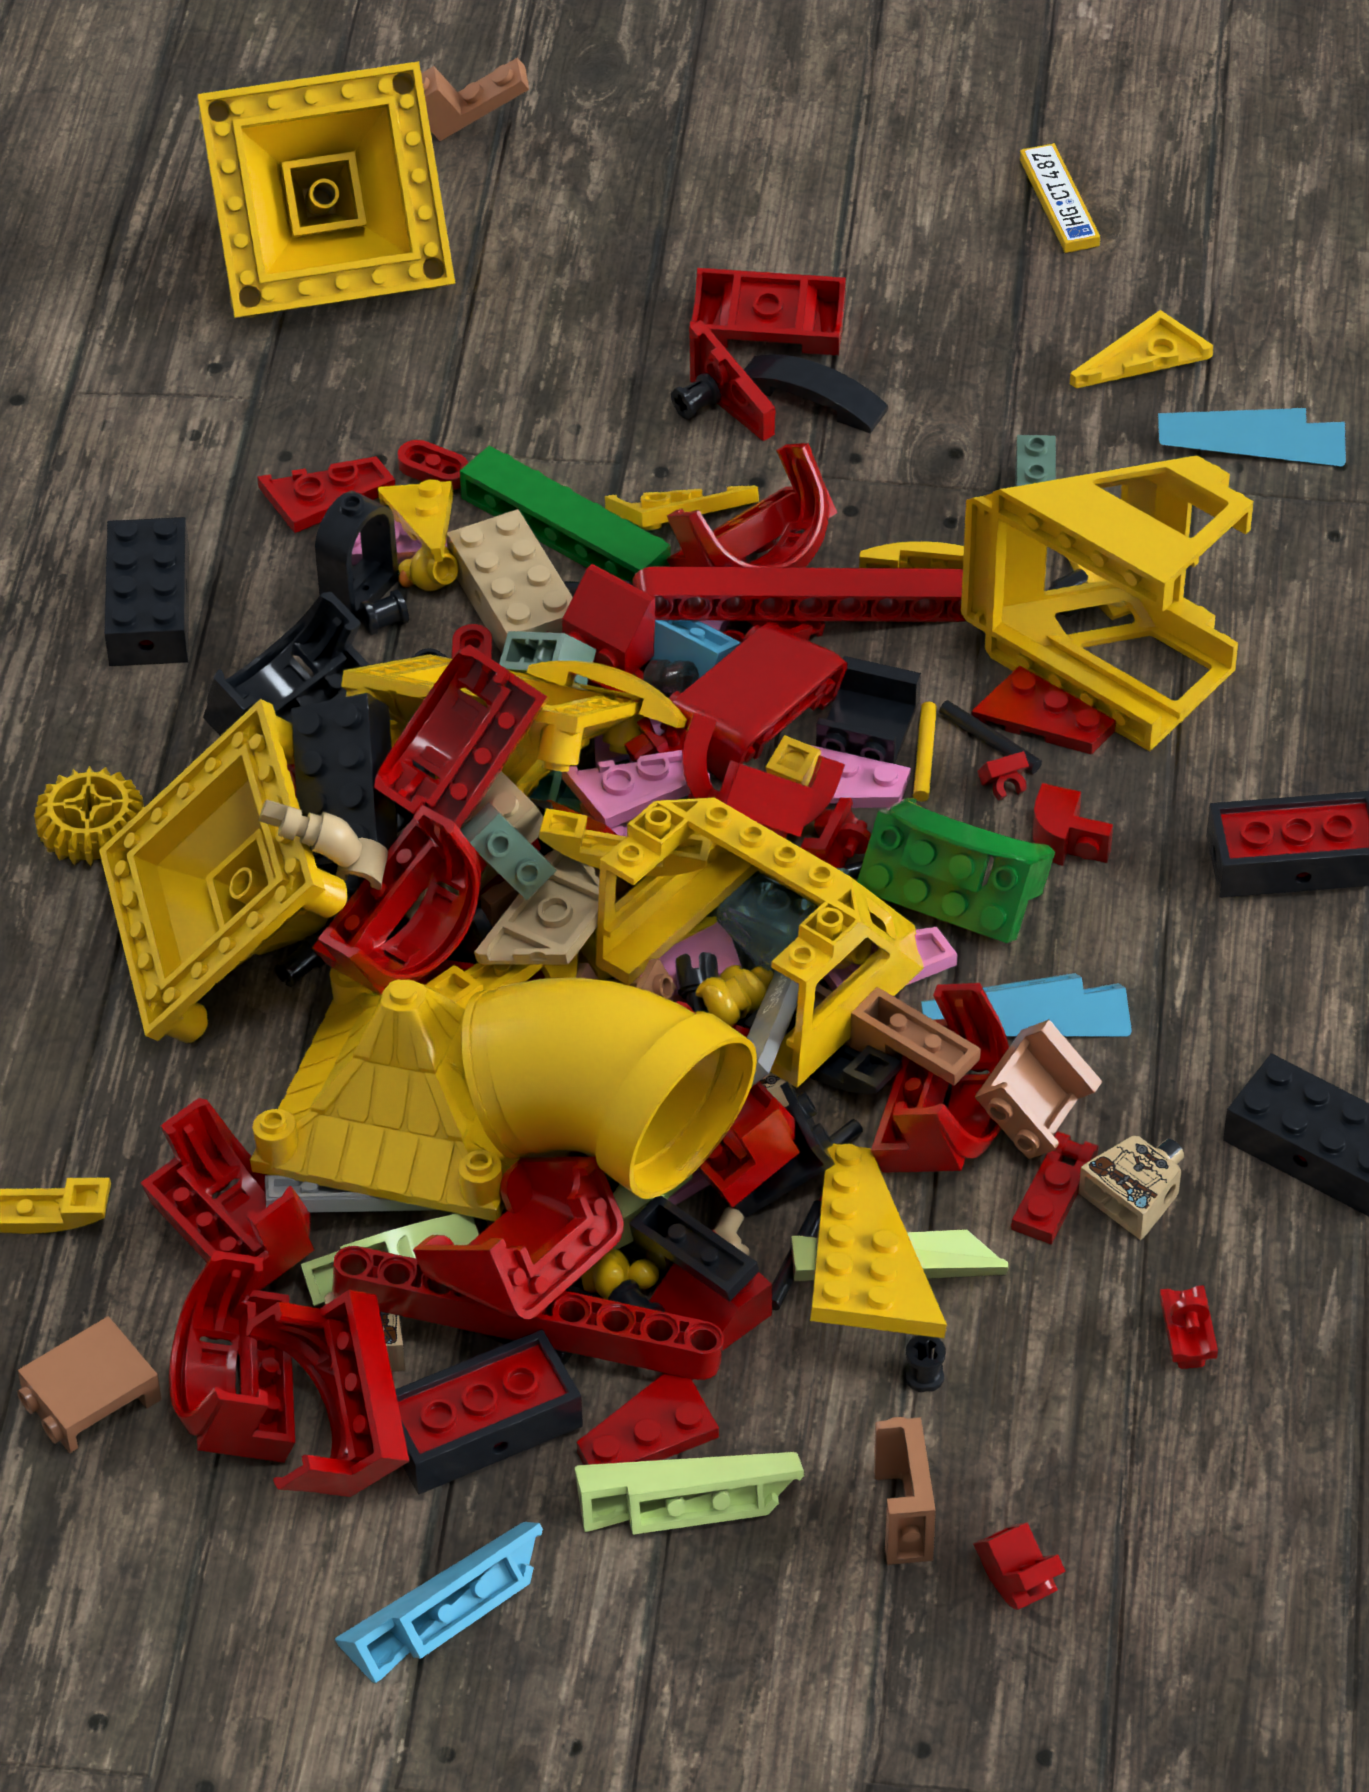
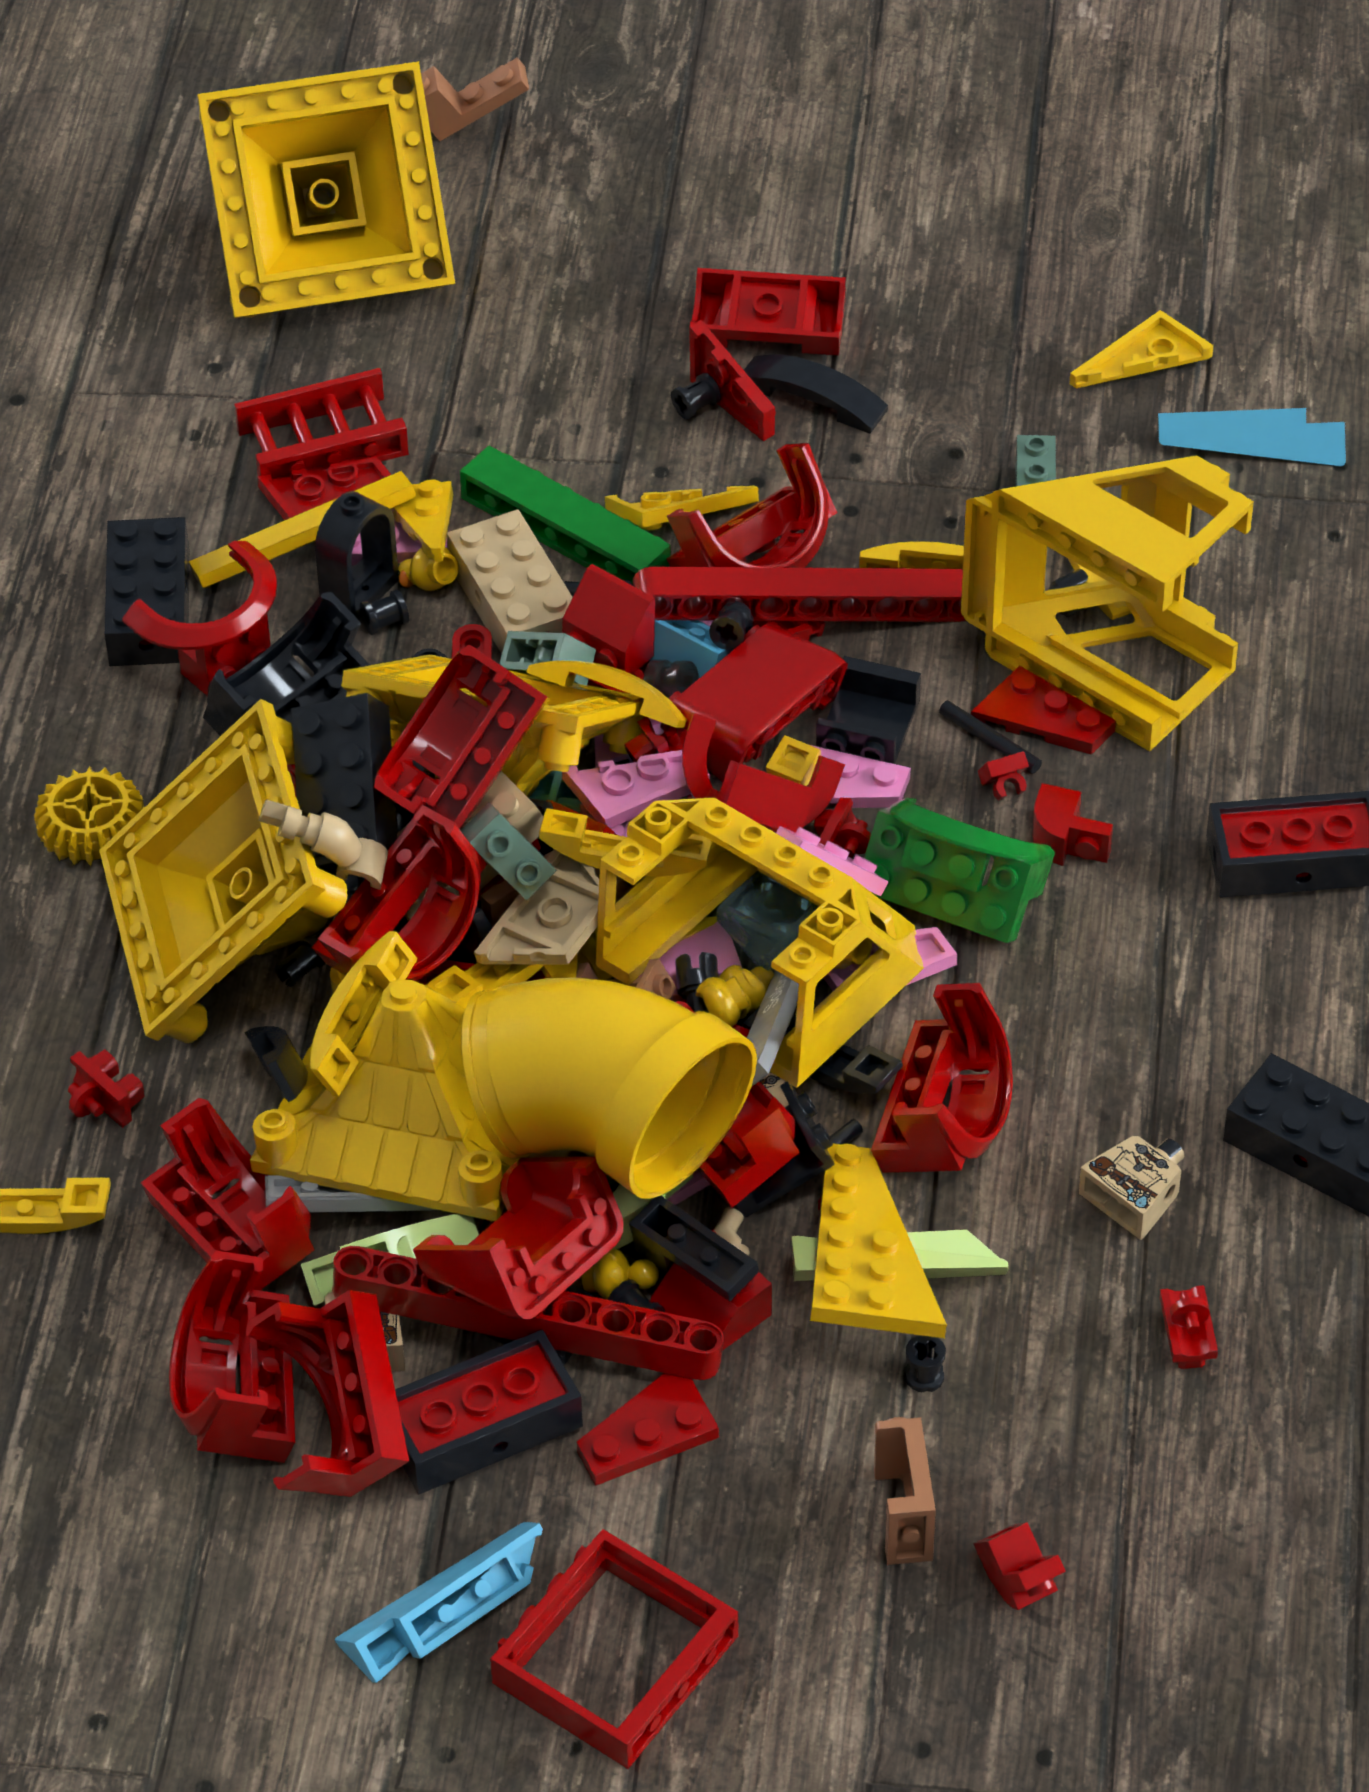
nougat panel [17,1316,162,1453] -> none
red plate [397,440,468,490] -> none
yellowish green wedge [575,1452,804,1535] -> none
black bar [772,1200,821,1310] -> none
nougat bracket [795,983,981,1086] -> none
yellow bar [913,702,937,802] -> none
medium azure wedge [921,973,1132,1036] -> none
nougat panel [975,1020,1102,1159] -> none
red plate [1011,1131,1099,1245] -> none
tile [1020,143,1100,253] -> none
none -> red hips [68,1049,145,1128]
none -> red piece [122,540,277,696]
none -> yellow tile [189,471,416,588]
none -> red fence [234,368,409,479]
none -> black slope [244,1026,308,1102]
none -> yellow slope [310,931,418,1096]
none -> red window [490,1529,738,1769]
none -> black bush [709,601,754,650]
none -> bright pink wing [776,826,888,896]

